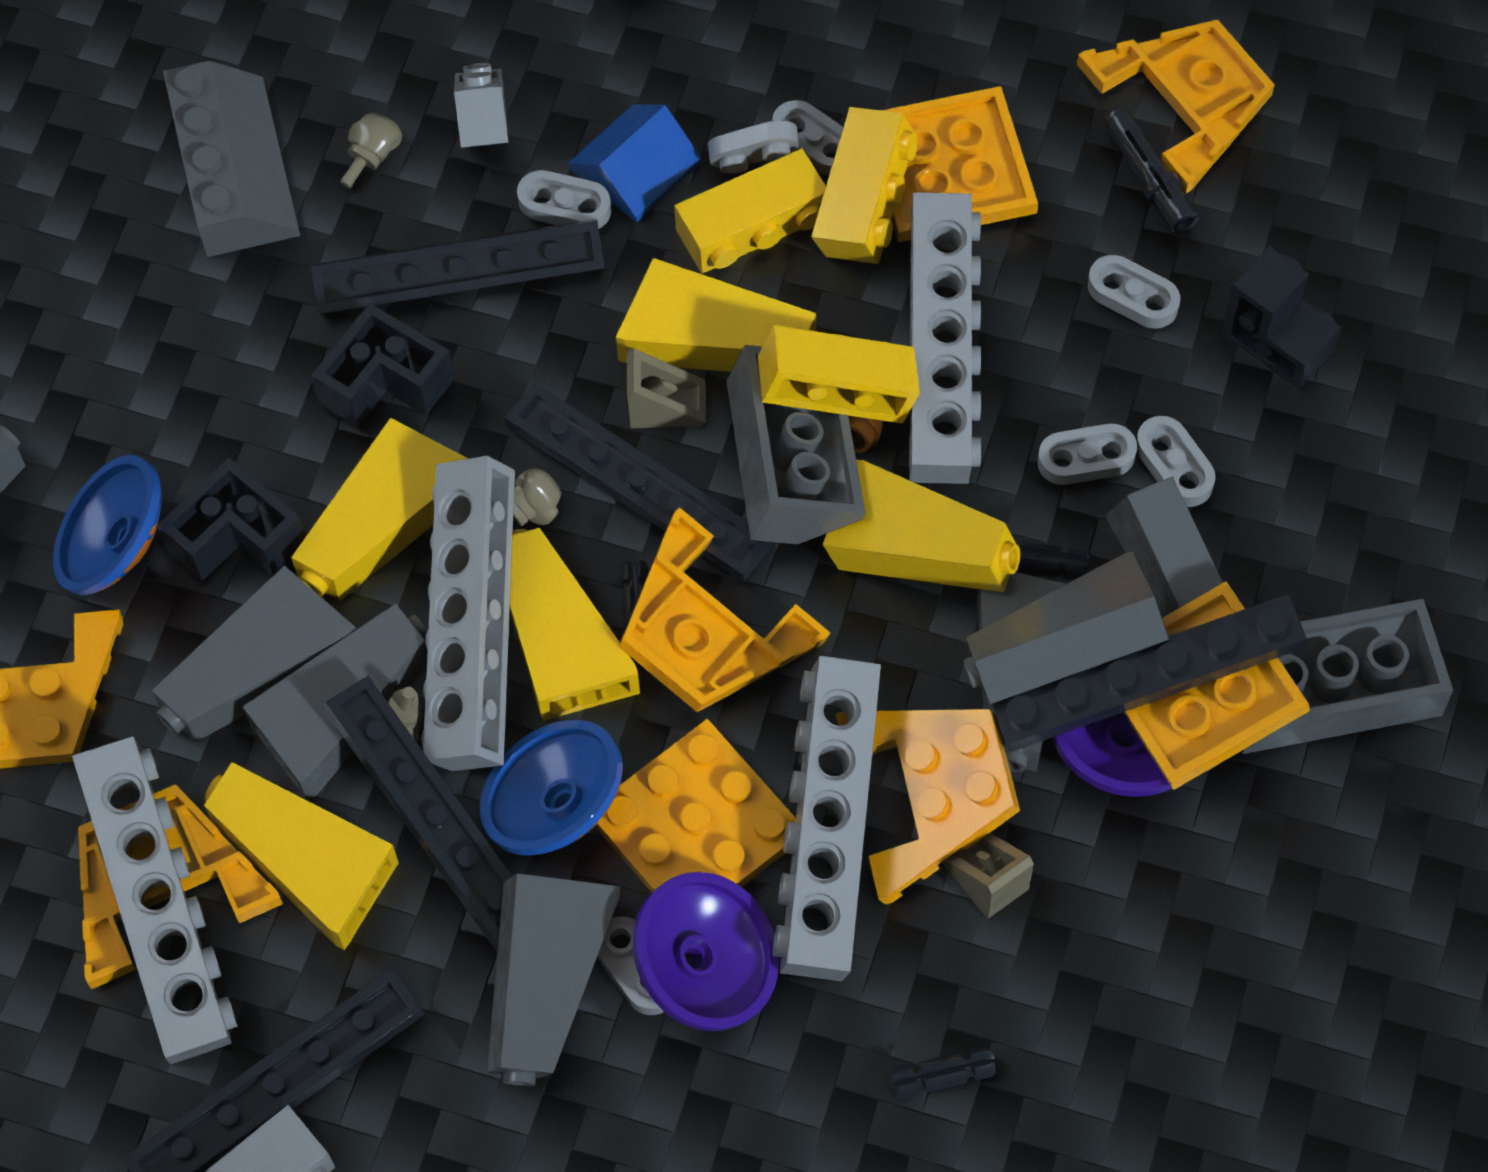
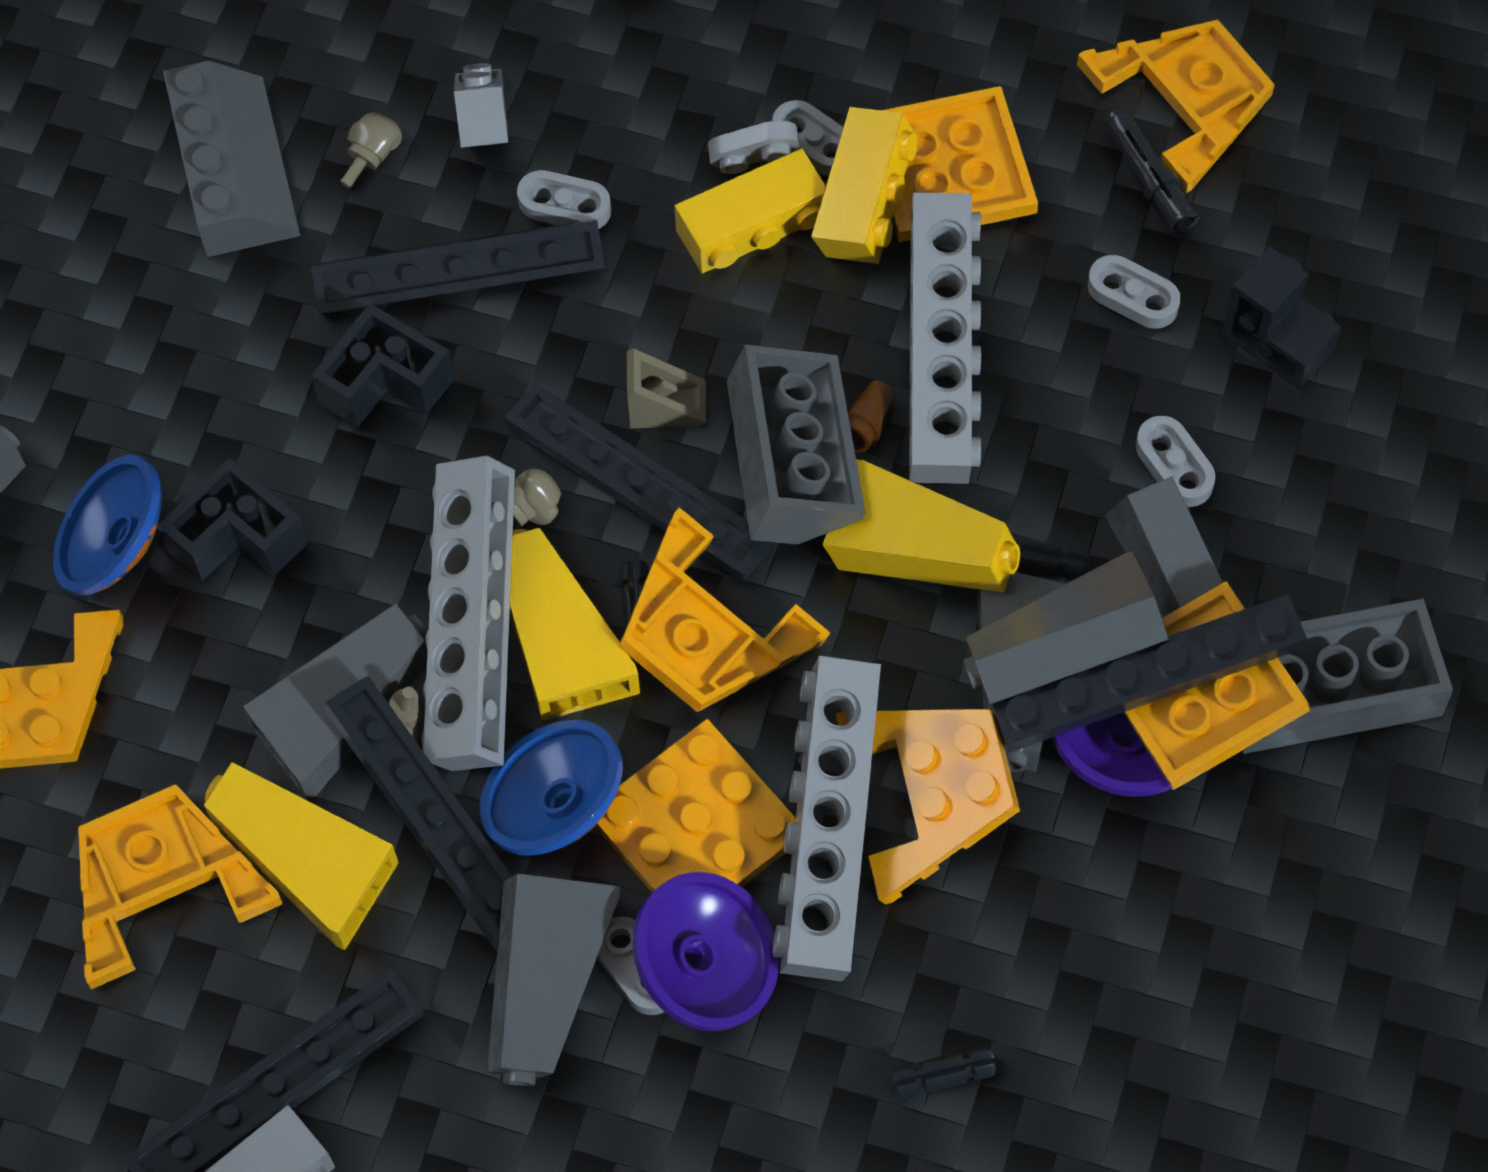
light grey brick [72,736,238,1065] -> none
dark grey slope [152,566,357,742] -> none
yellow slope [291,418,468,601] -> none
blue slope [568,104,701,223] -> none
yellow slope [616,258,816,372] -> none
yellow brick [758,325,920,424] -> none
dark tan slope [942,833,1034,919] -> none
light grey plate [1038,424,1137,485] -> none

